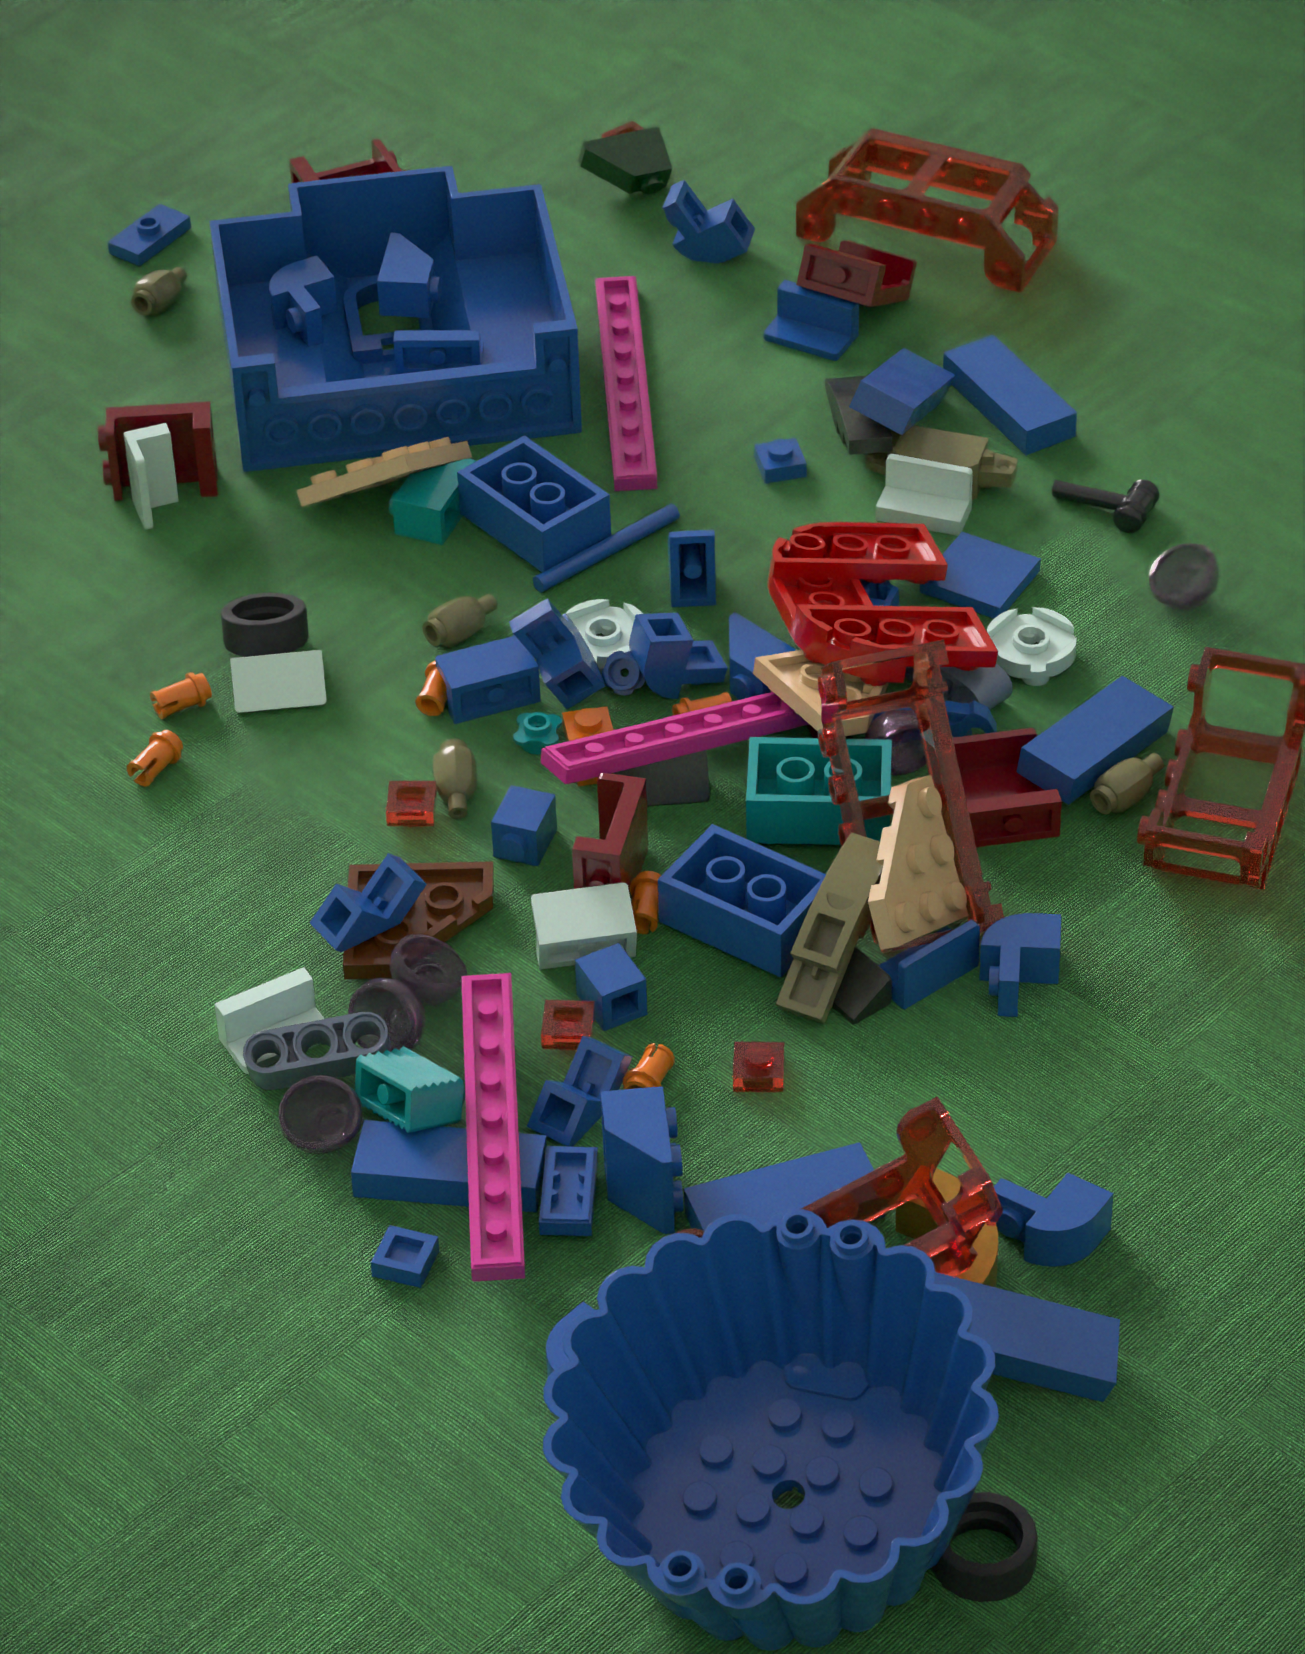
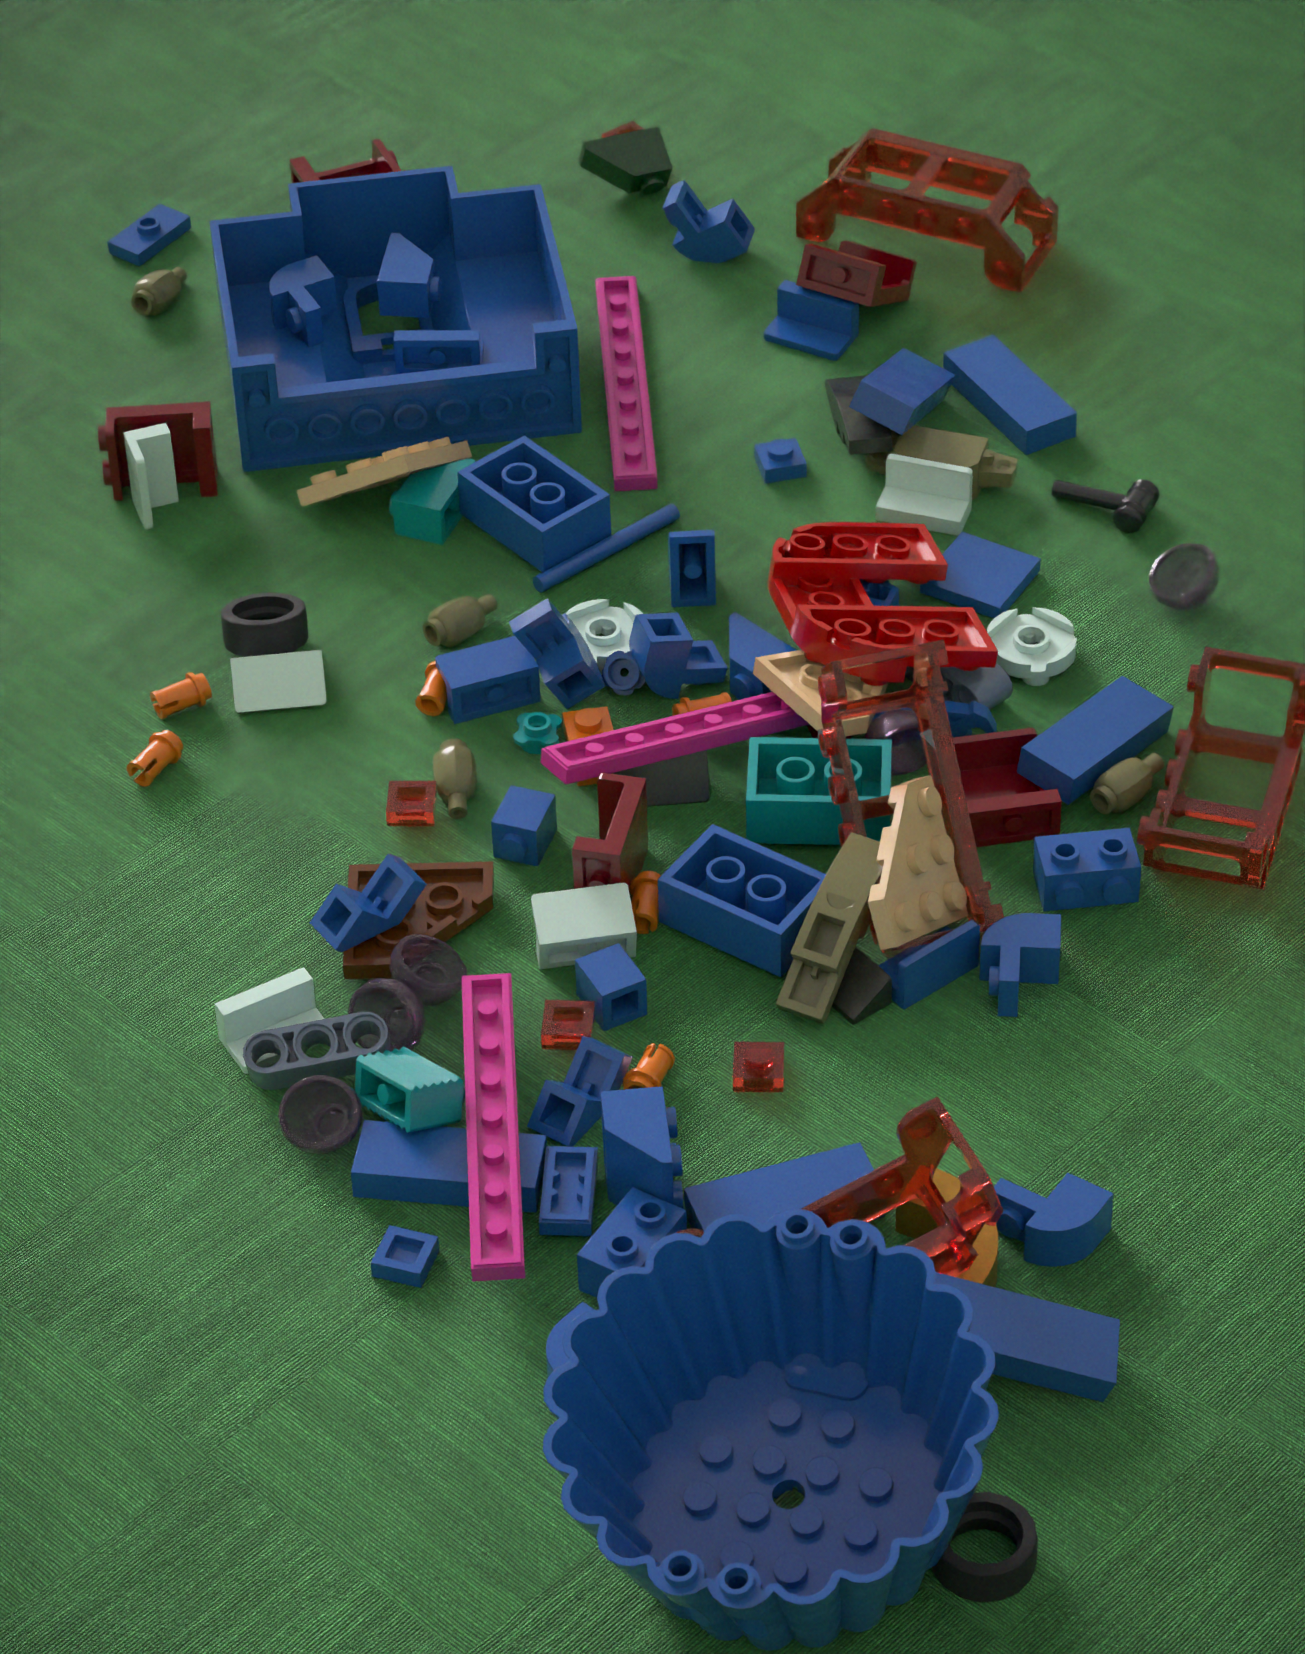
none -> blue brick [577,1187,687,1298]
none -> blue brick [1033,828,1141,911]

